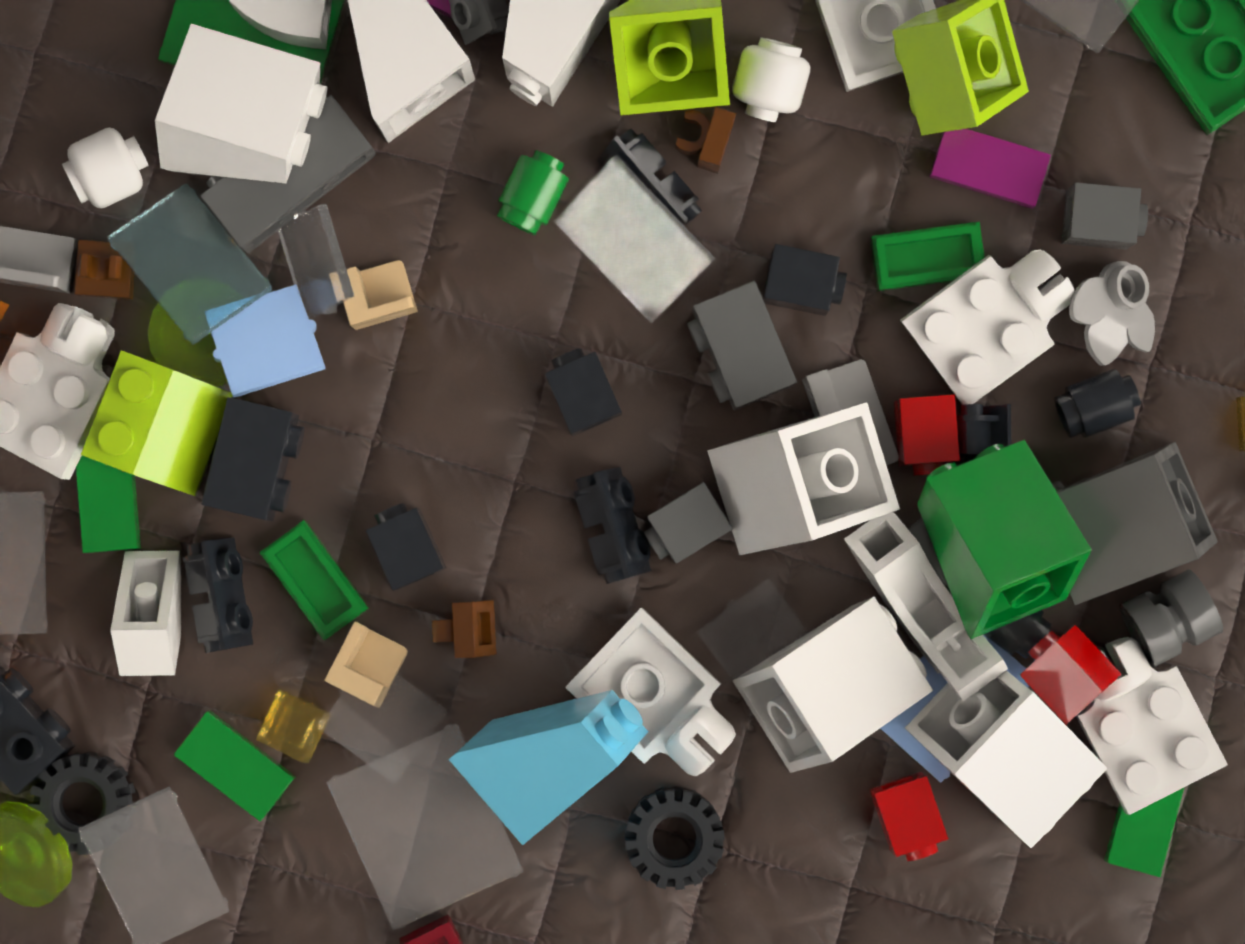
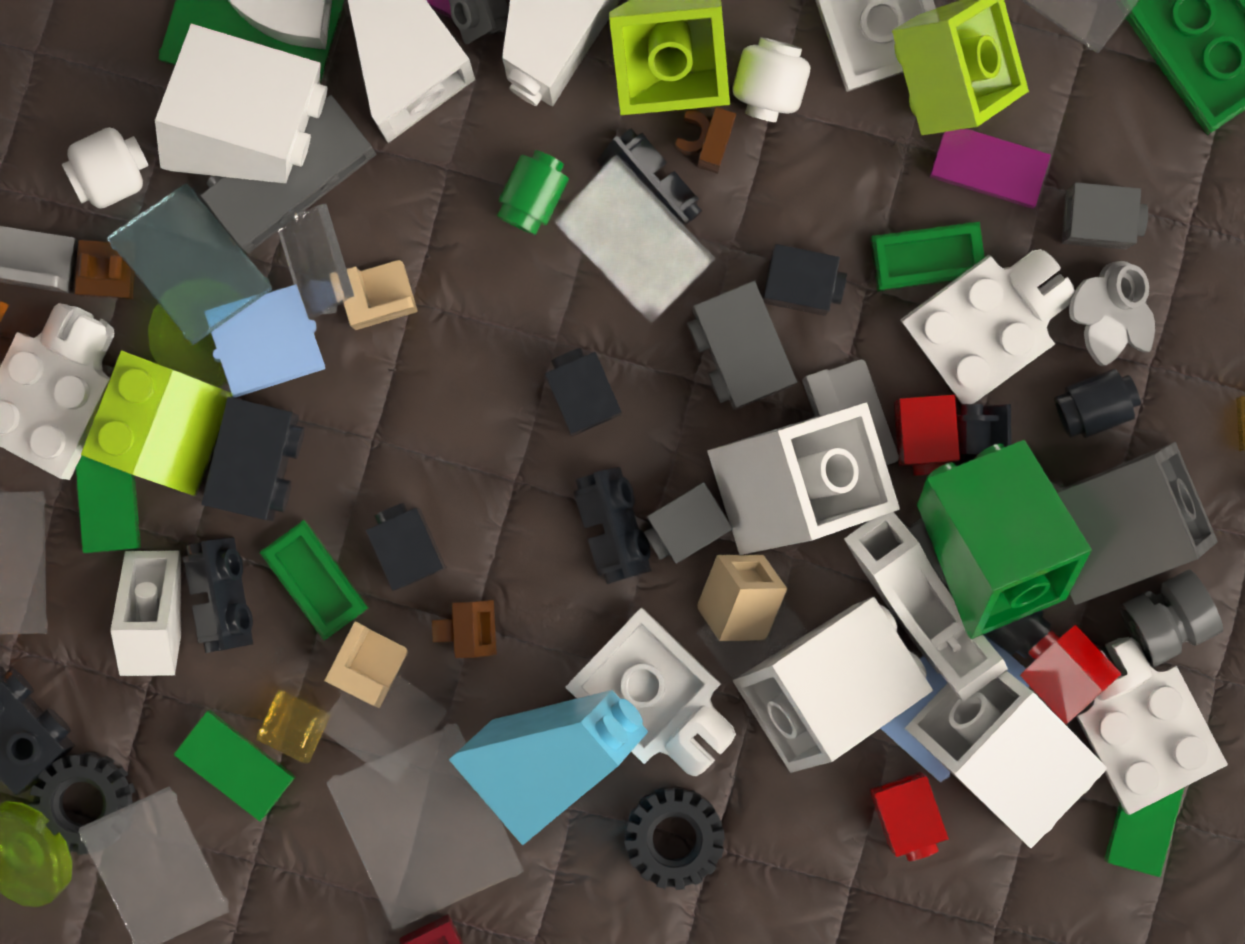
none -> tan panel [698,555,787,641]

